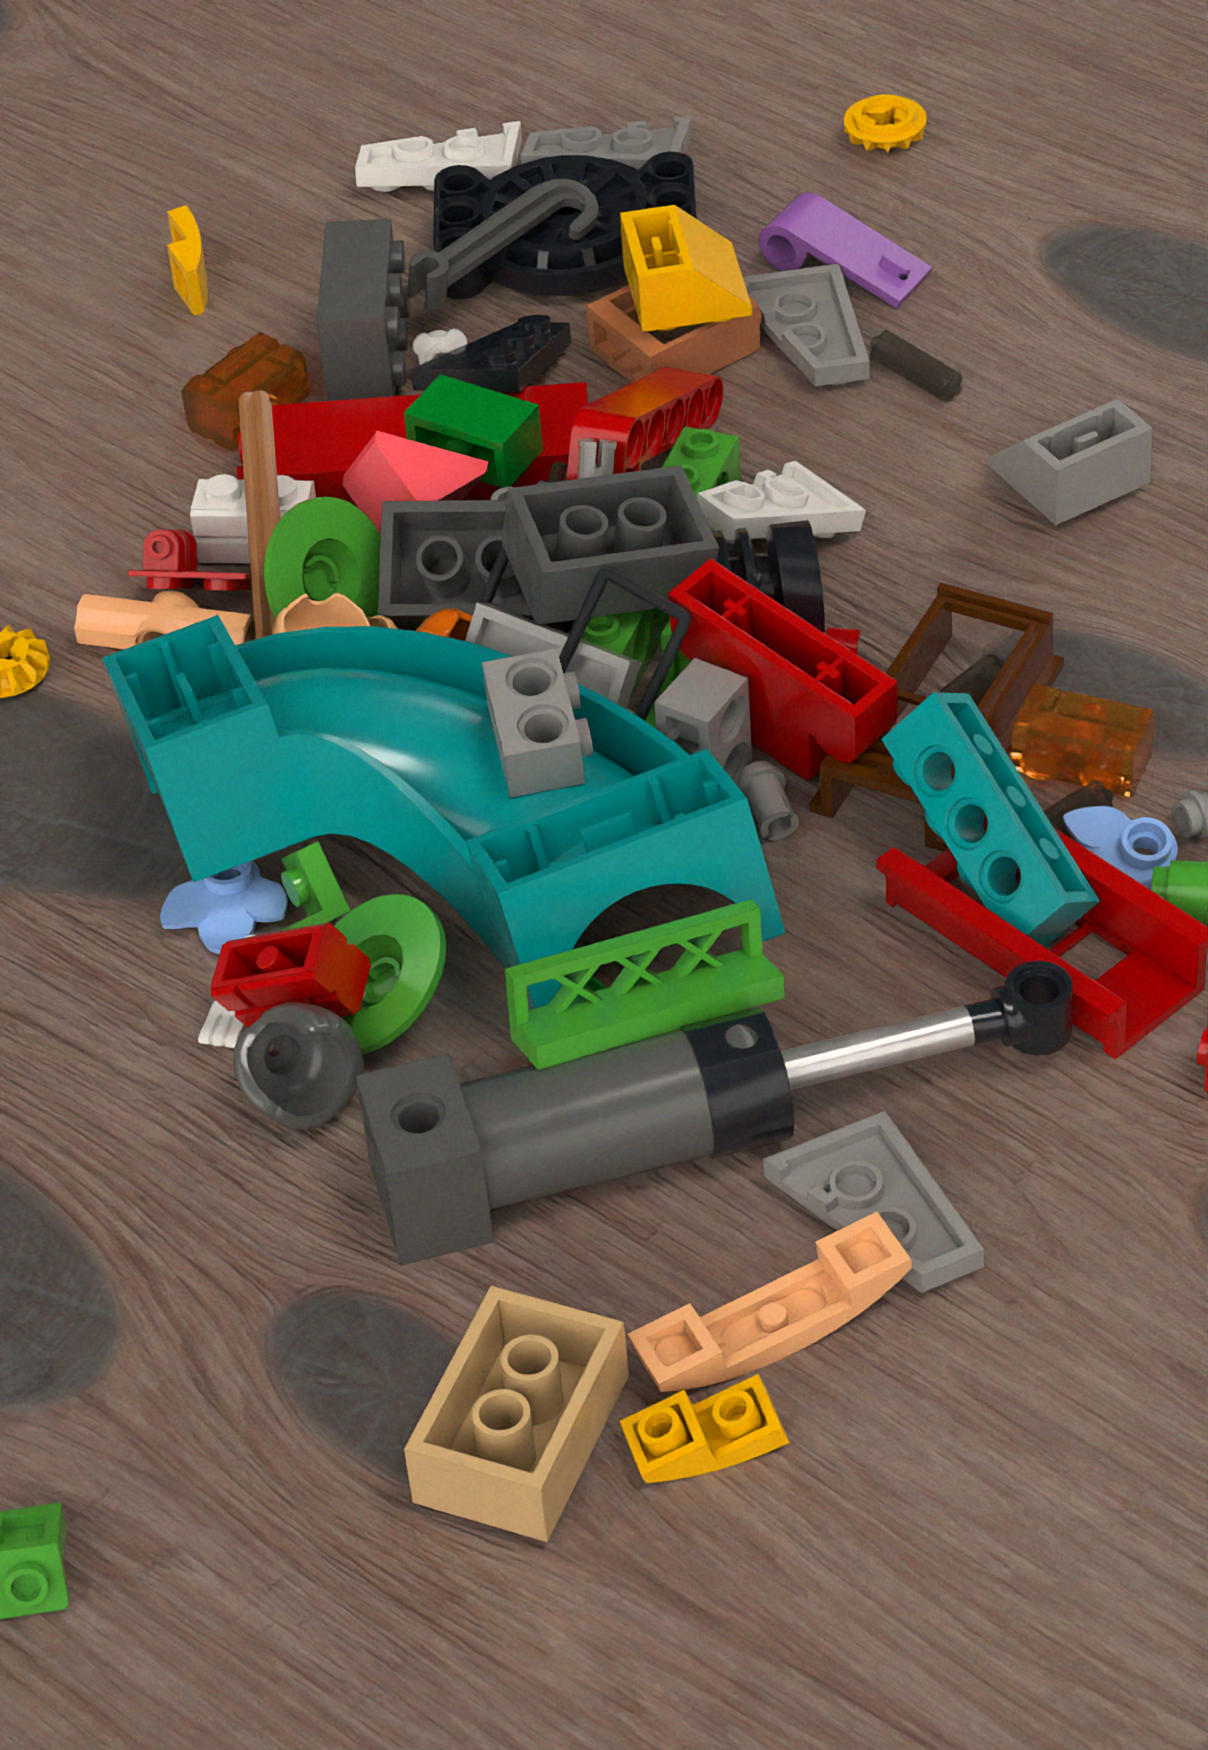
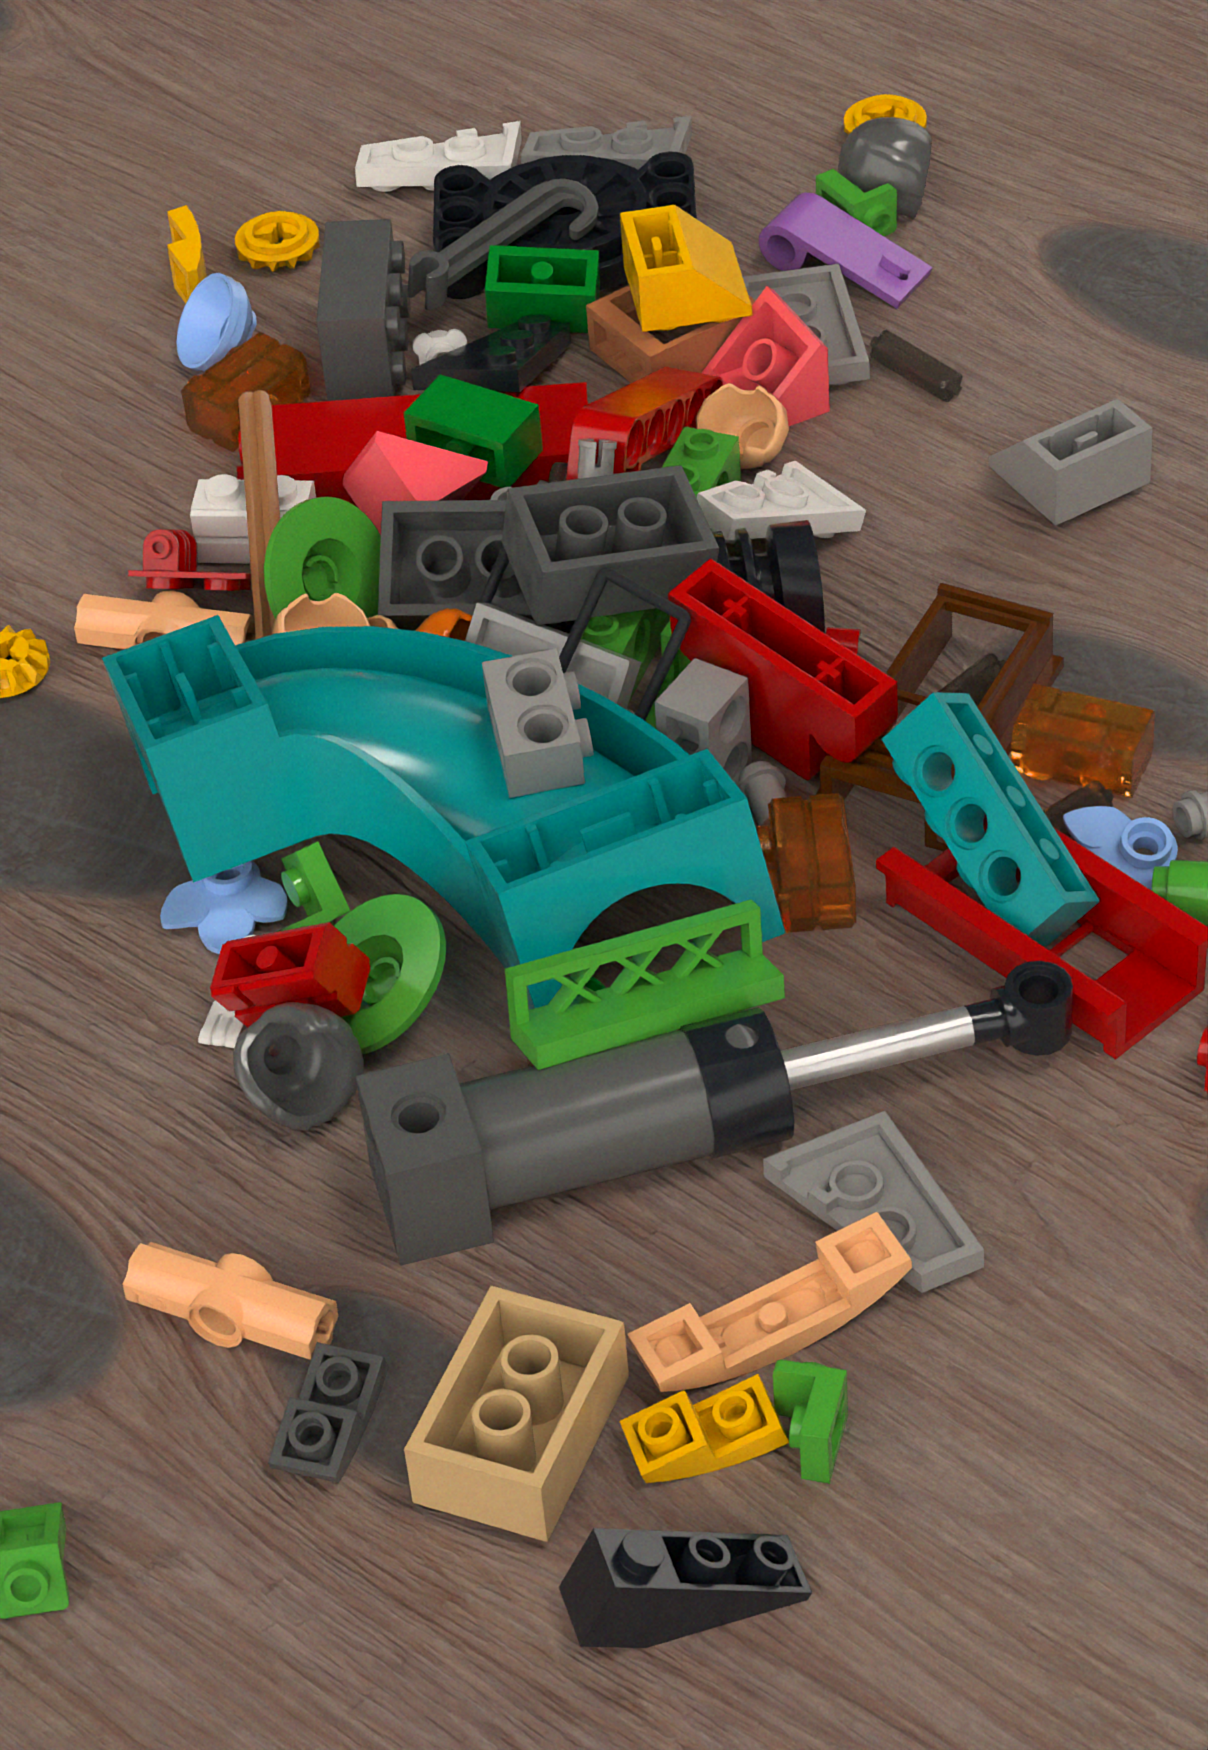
none -> light nougat piece [123,1242,339,1360]
none -> light blue piece [176,273,257,373]
none -> yellow gear [235,211,320,272]
none -> dark grey slope [268,1342,389,1483]
none -> green brick [485,245,600,333]
none -> black slope [559,1528,812,1648]
none -> light nougat hair [695,383,789,469]
none -> coral slope [702,286,830,426]
none -> clear orange brick [757,793,857,933]
none -> bright green bracket [773,1360,848,1484]
none -> bright green bracket [816,169,897,236]
none -> dark grey piece [838,117,932,218]

